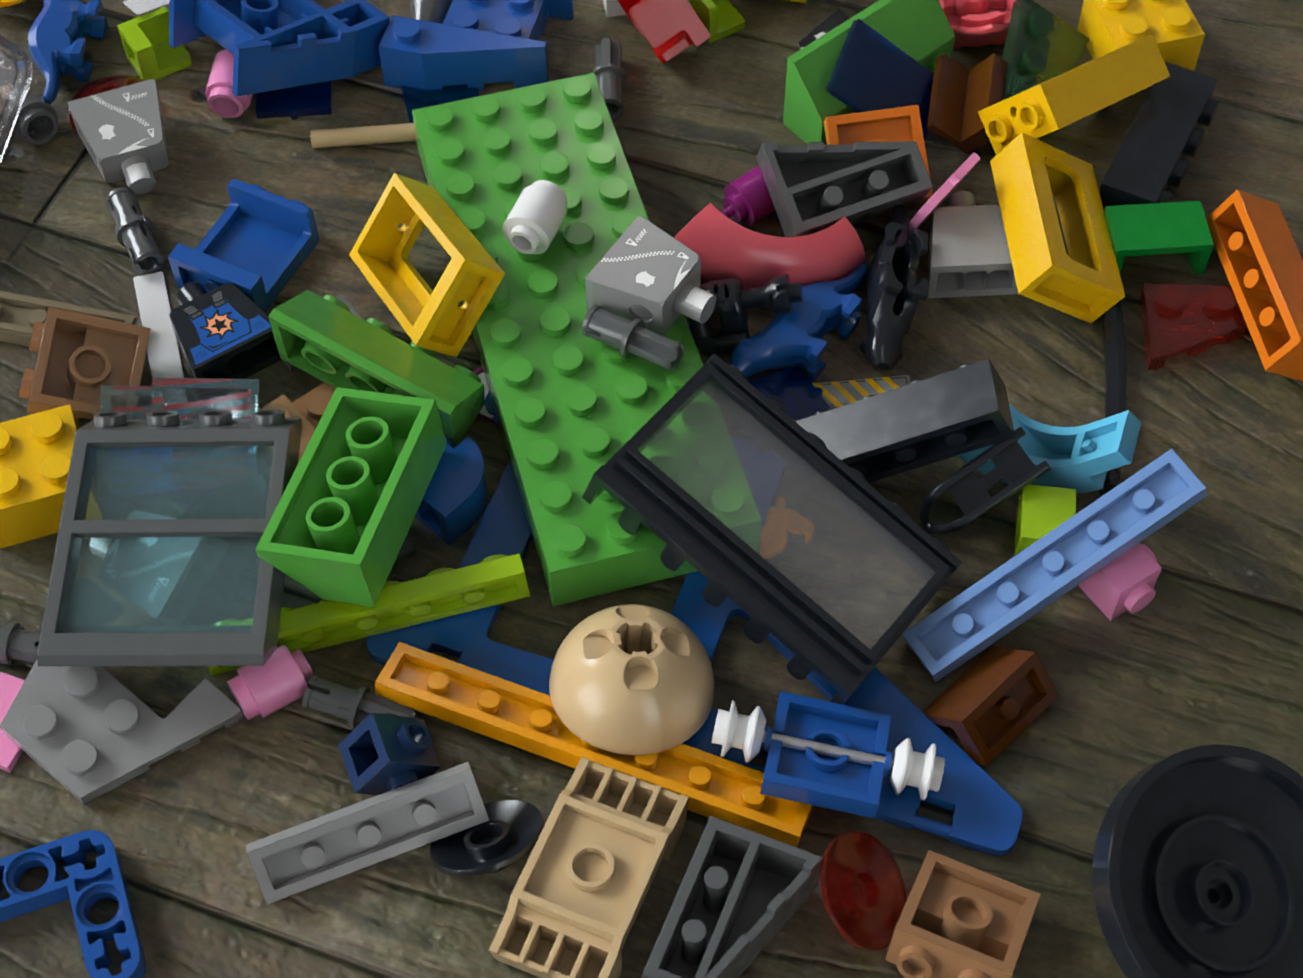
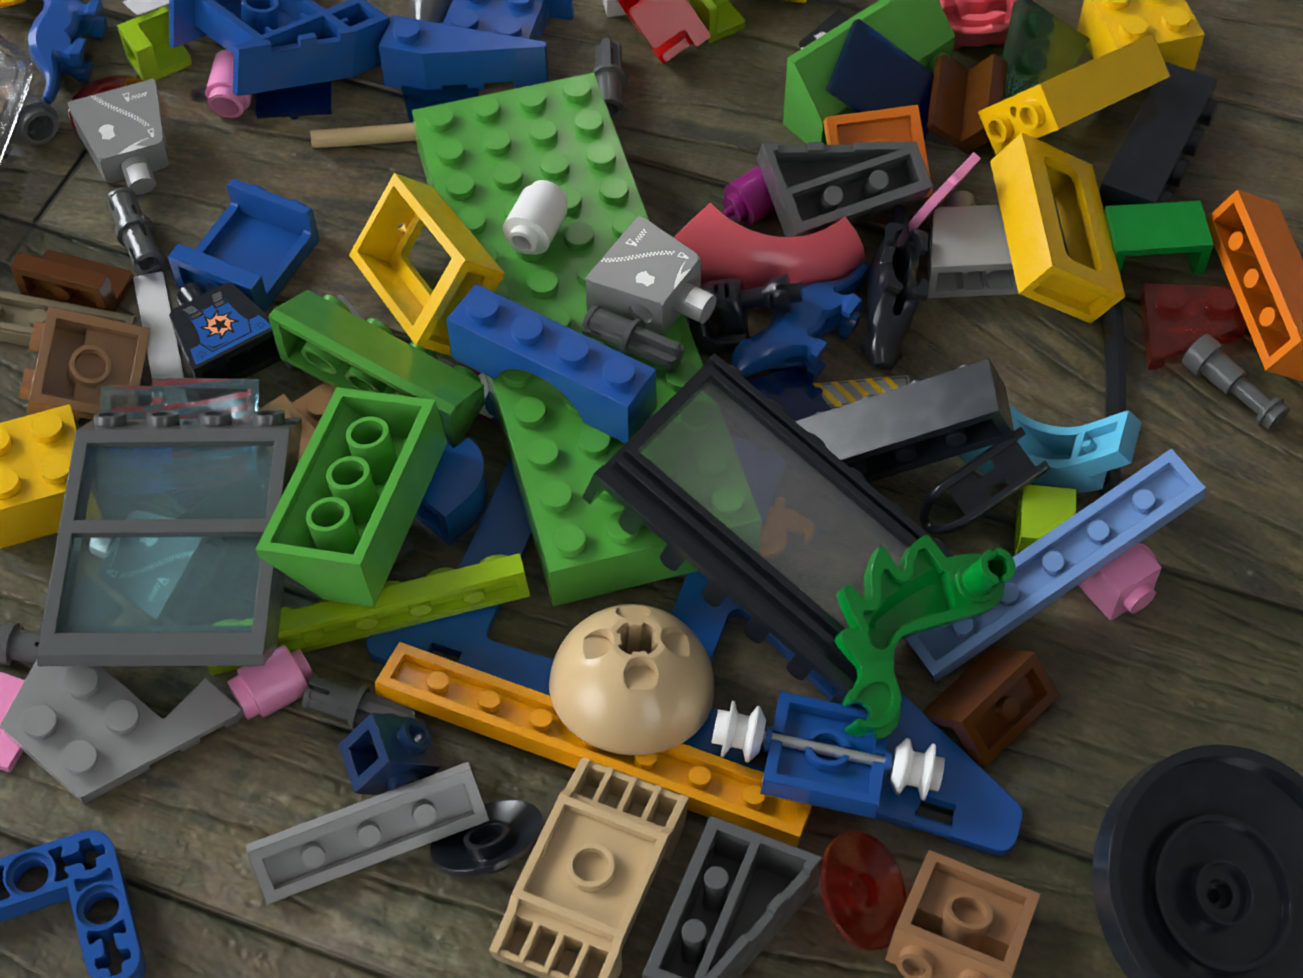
none -> reddish brown panel [10,250,134,312]
none -> blue arch [446,284,657,443]
none -> green animal [835,535,1015,740]
none -> dark grey piece [1182,333,1290,431]

